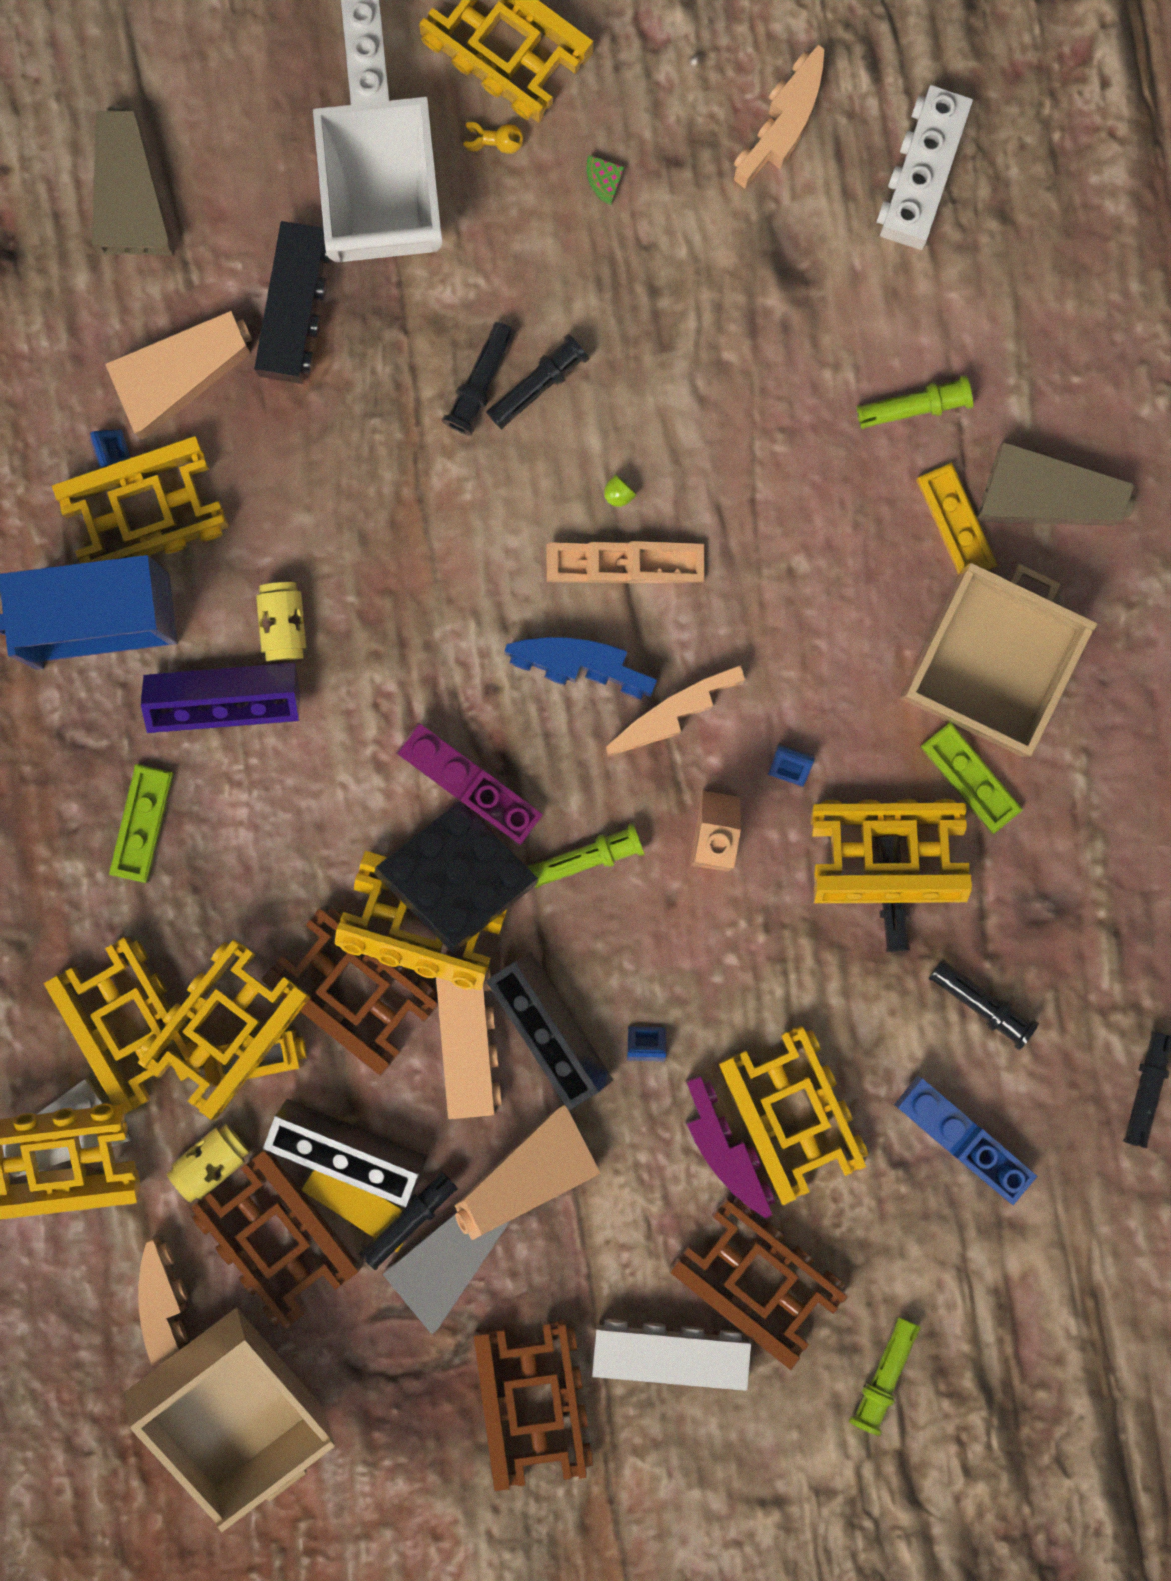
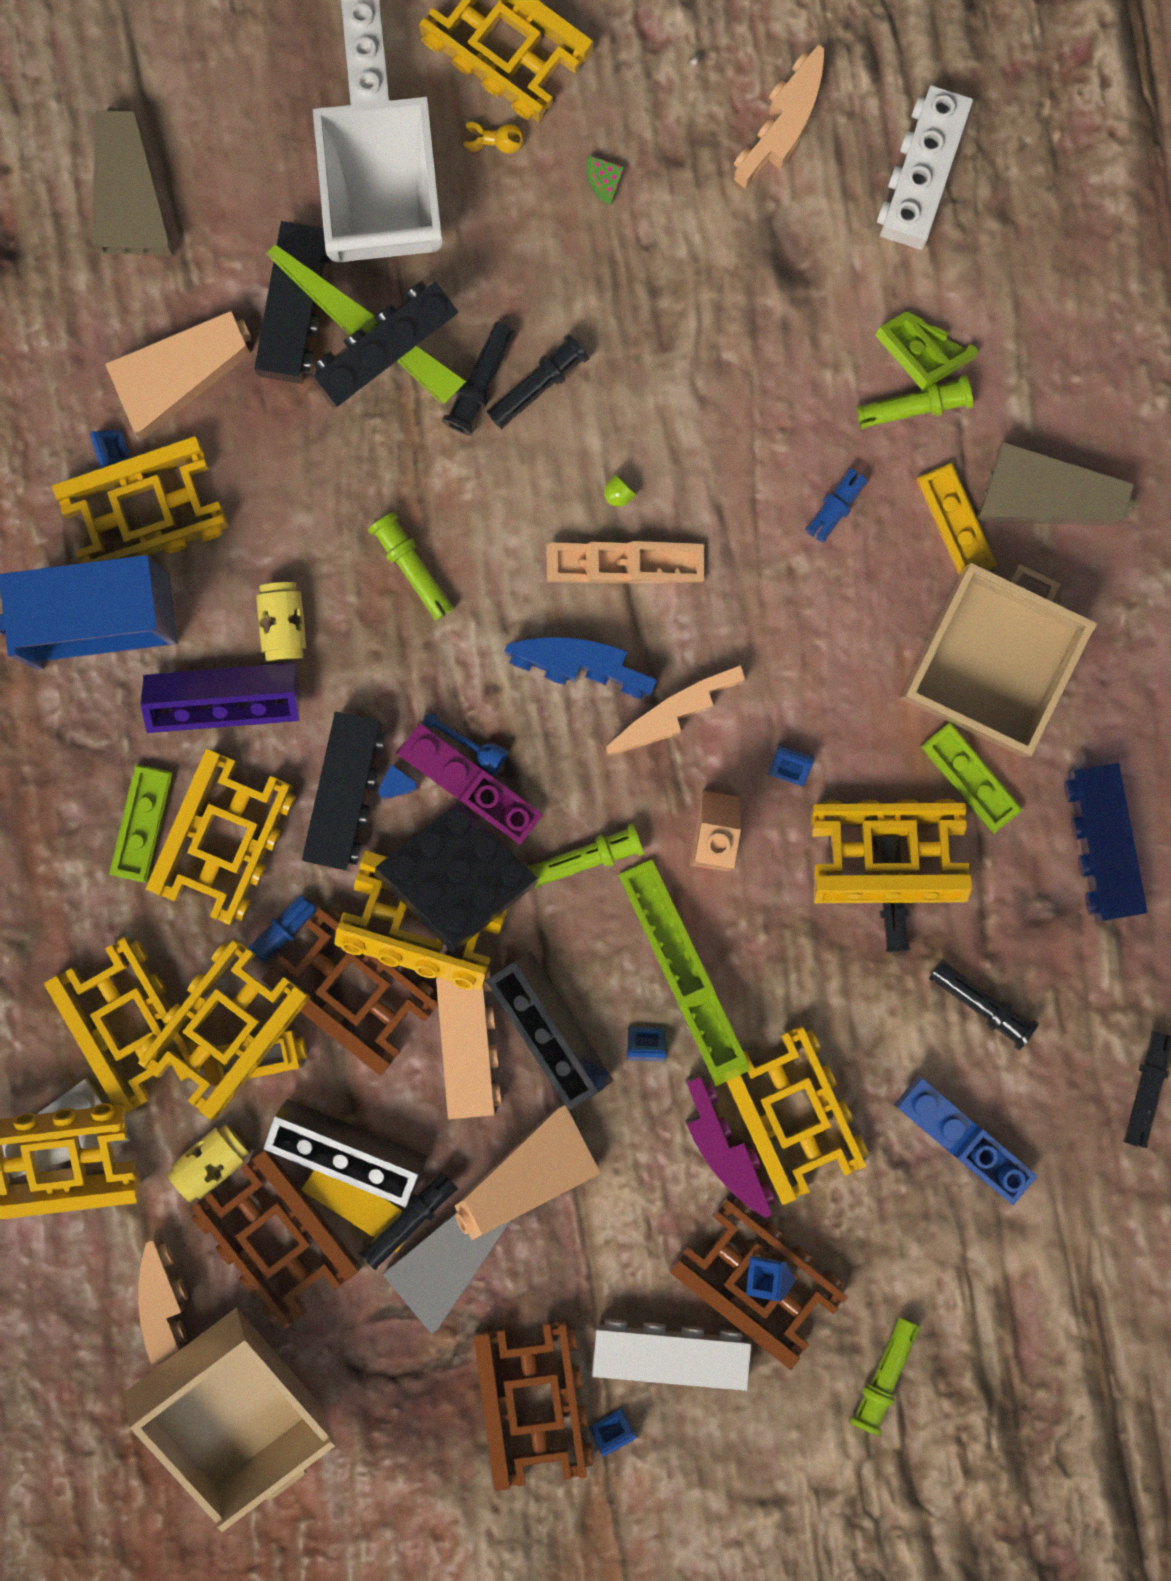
none -> yellow fence [145,749,296,925]
none -> blue axle [248,895,316,963]
none -> lime slope [265,244,466,403]
none -> black brick [302,711,387,872]
none -> black brick [308,280,459,407]
none -> lime pin [367,511,455,622]
none -> blue slope [378,764,419,800]
none -> blue hinge [423,713,509,777]
none -> blue slope [589,1408,639,1457]
none -> lime slope [618,859,751,1086]
none -> blue slope [746,1256,796,1301]
none -> blue pin [805,468,868,543]
none -> lime wing [875,311,979,390]
none -> clear blue brick [1064,762,1148,921]

